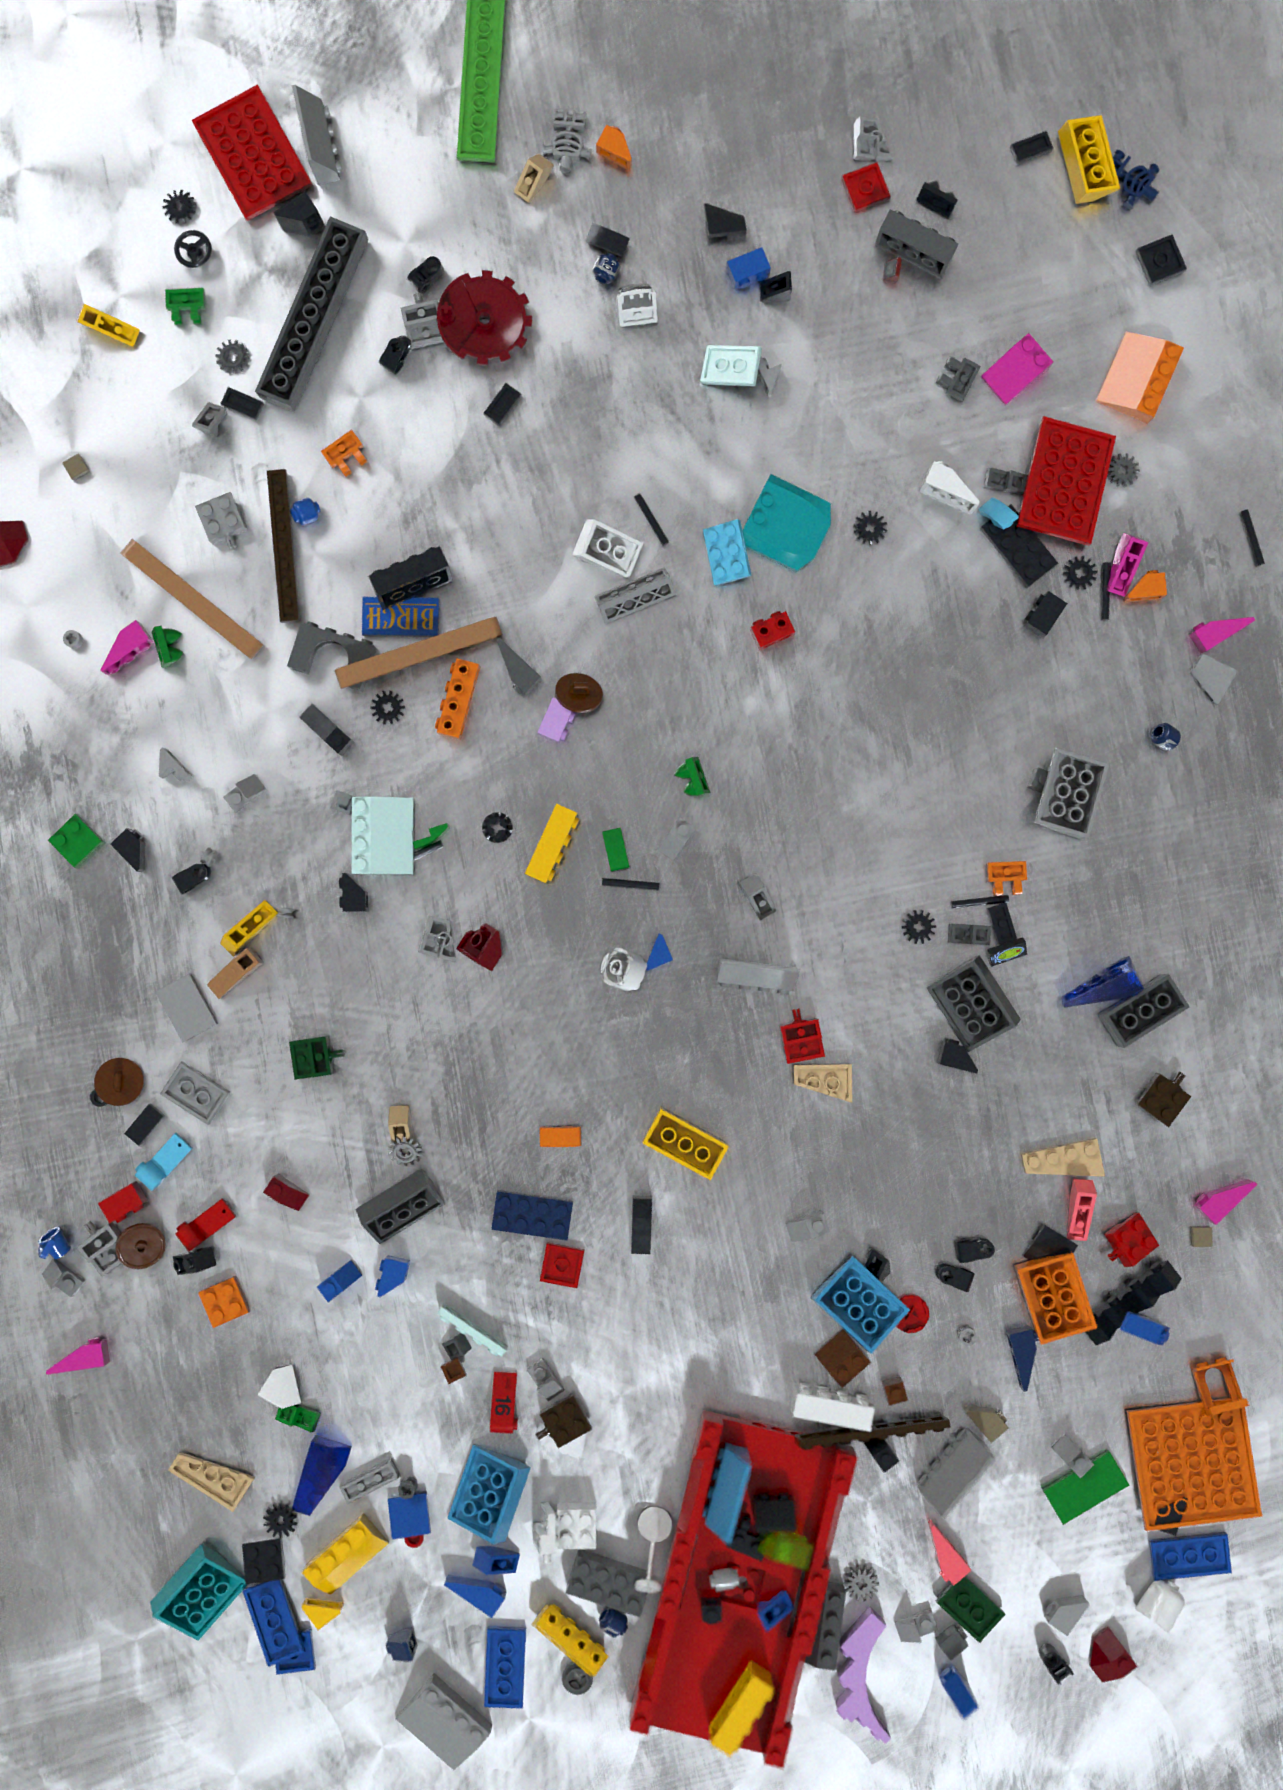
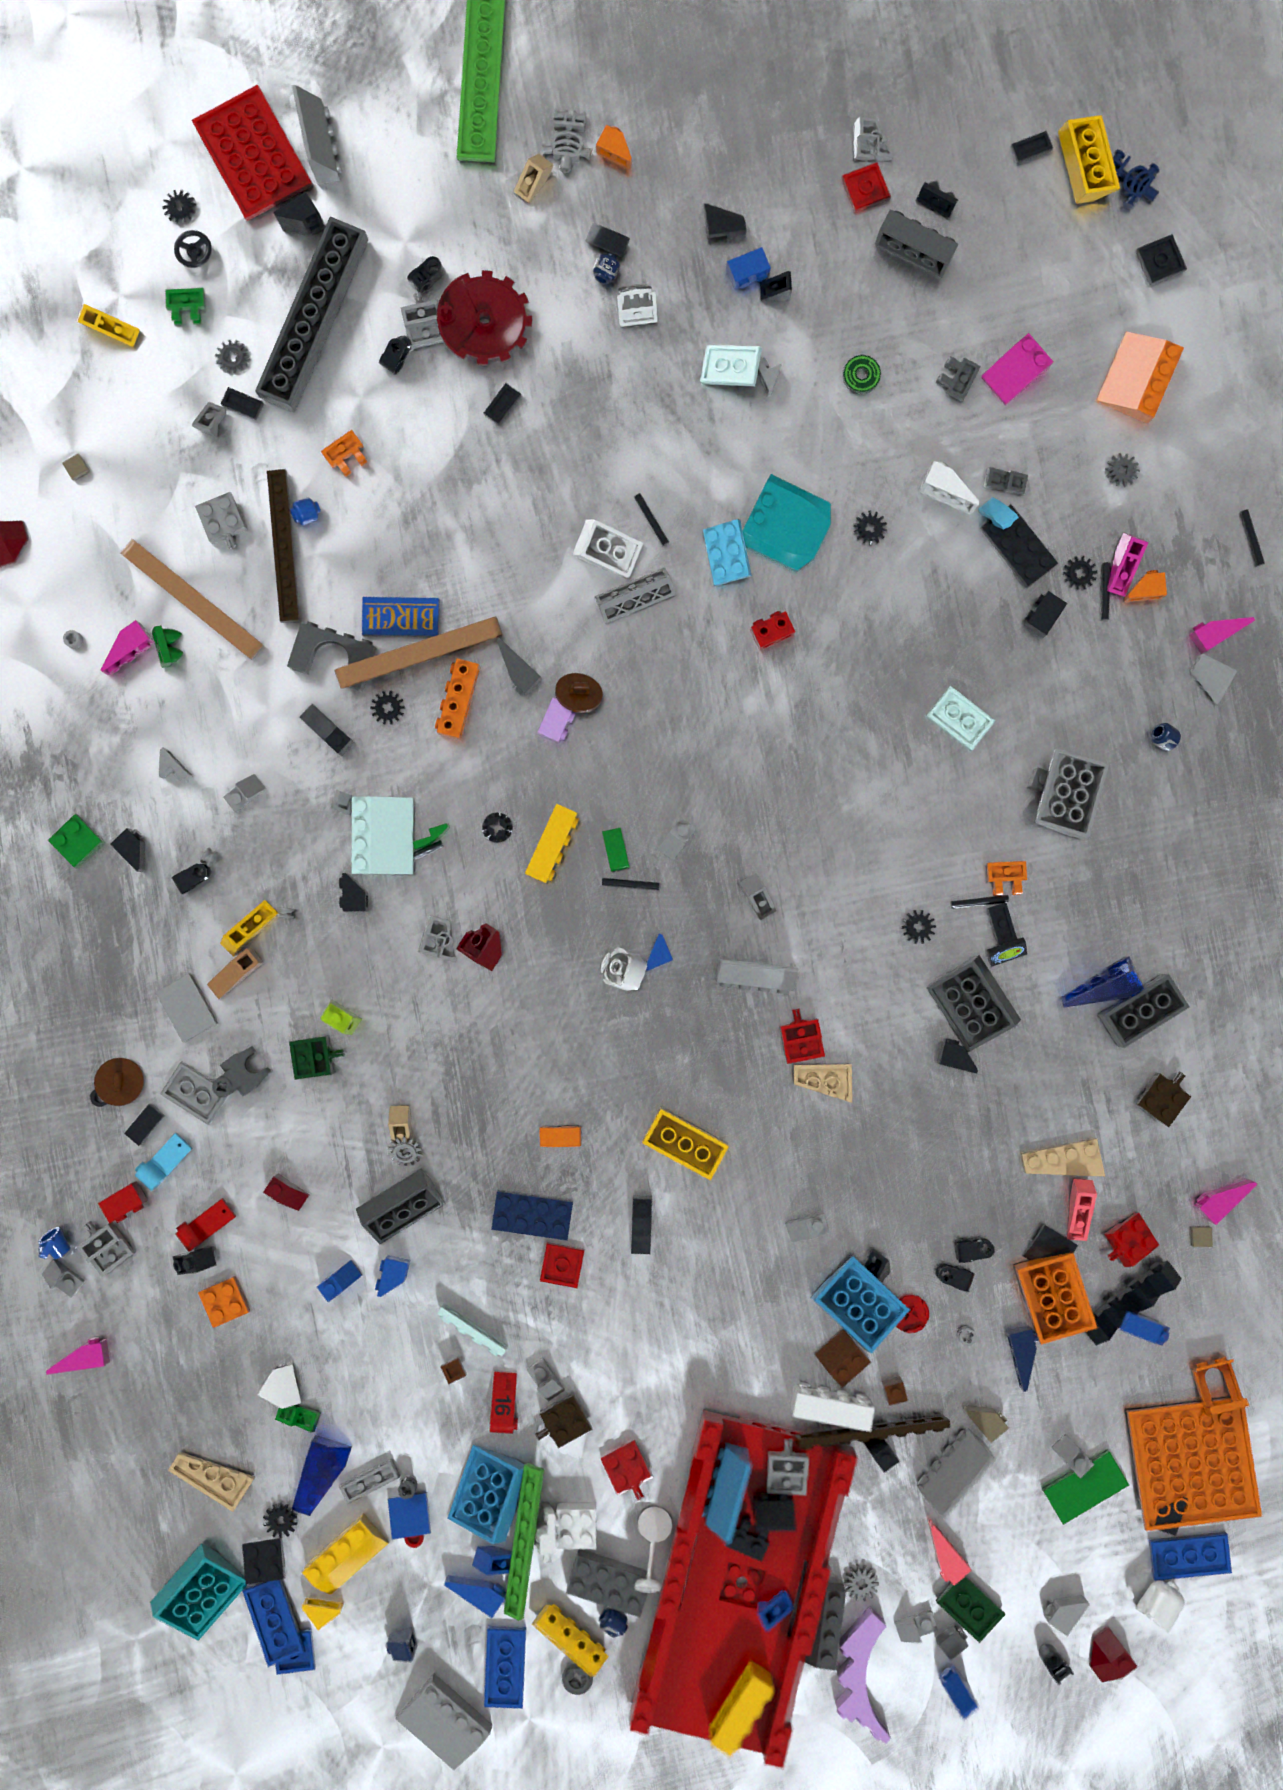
reddish brown shield [115,1223,166,1269] -> none
black brick [369,546,453,610] -> none
dark grey slope [442,1333,471,1360] -> none
green tile [674,757,711,796] -> none
black brick [701,1597,722,1624] -> none
light grey brick [710,1568,739,1591] -> none
clear neon green slope [757,1531,813,1570] -> none
slope [882,257,902,283] -> none
dark grey slope [948,923,991,945] -> none
red plate [1016,416,1116,546] -> none
none -> dark grey piece [212,1046,271,1098]
none -> lime torso [320,1000,362,1035]
none -> bright green plate [504,1463,544,1621]
none -> red plate [600,1440,654,1501]
none -> light grey plate [766,1439,809,1495]
none -> dark green tile [843,355,881,394]
none -> light aqua tile [926,686,995,751]

